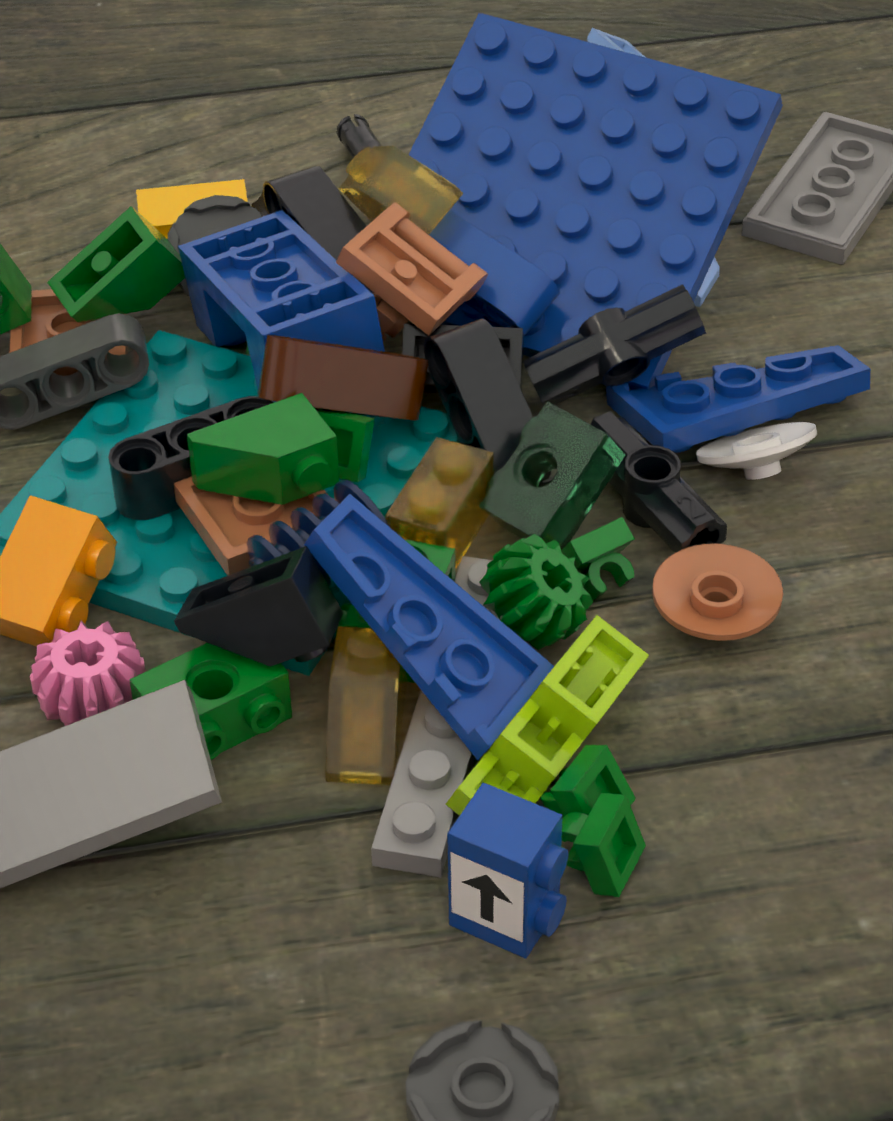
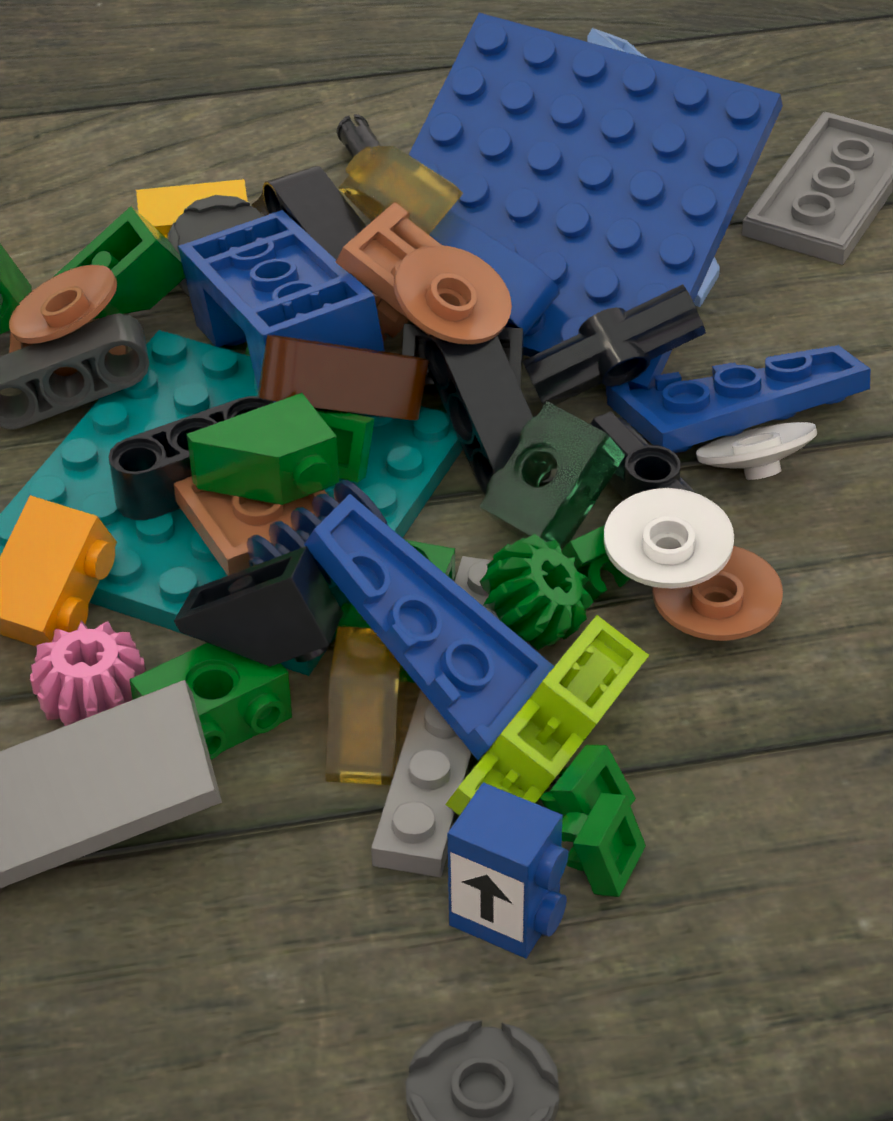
clear yellow brick [385,437,494,570] -> none
none -> nougat dish [9,265,117,344]
none -> nougat dish [394,245,512,344]
none -> white dish [604,488,734,589]

